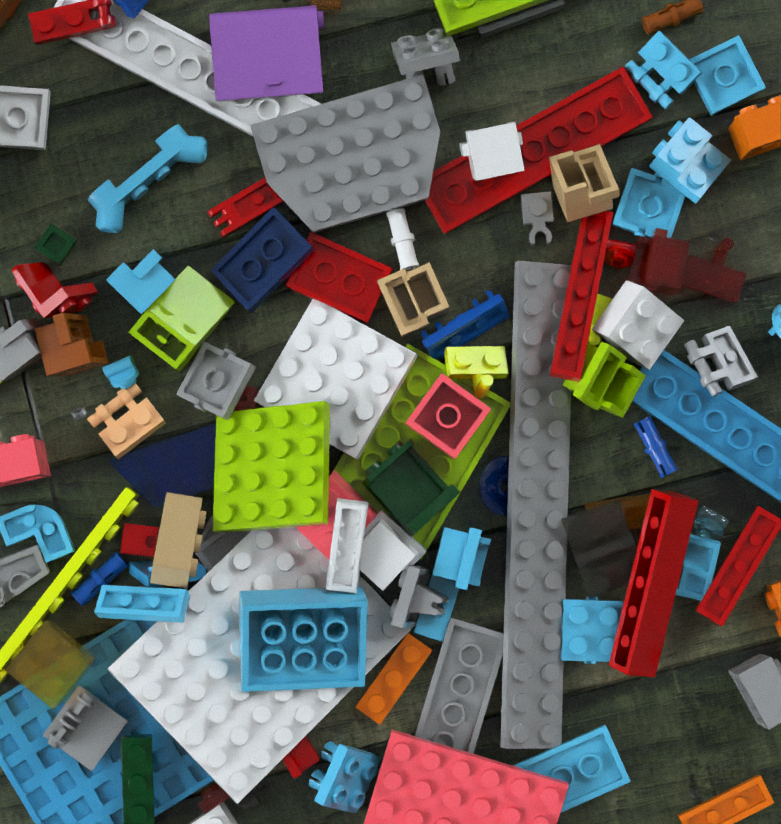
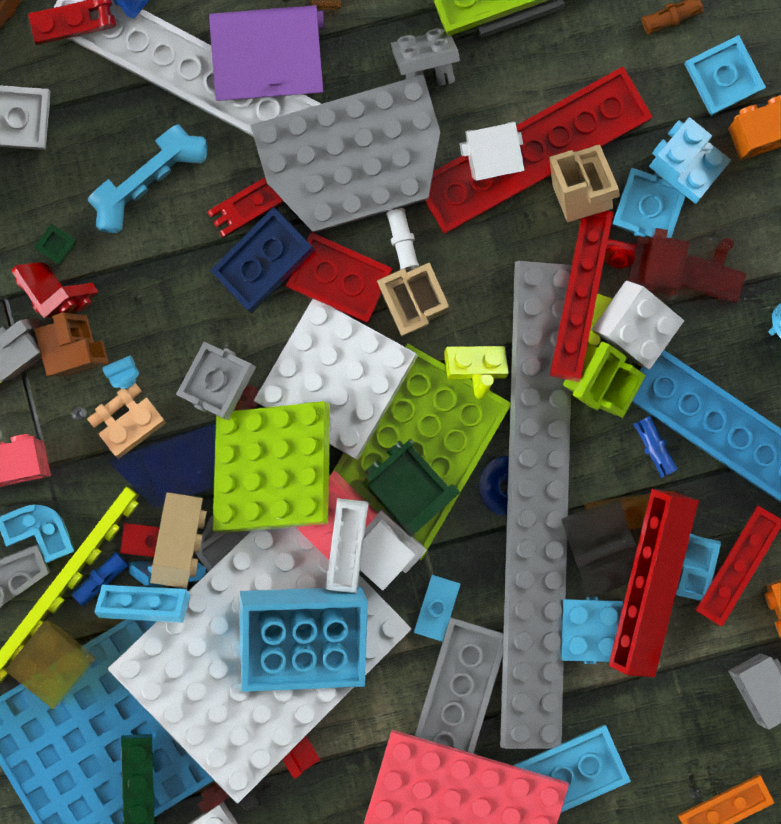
light grey hinge [43,685,128,771] -> none
medium azure plate [106,249,176,314] -> none
lime slope [128,266,235,372] -> none
medium azure plate [309,741,381,814] -> none
orange plate [355,633,432,725] -> none
light grey plate [390,565,449,629] -> none
coral brick [405,373,491,460] -> none
blue plate [421,290,510,361] -> none
medium azure plate [432,527,491,590] -> none
light grey plate [520,191,554,246] -> none
medium azure plate [624,31,703,110] -> none
light grey plate [684,326,758,398] -> none
clear light blue plate [694,505,729,539] -> none

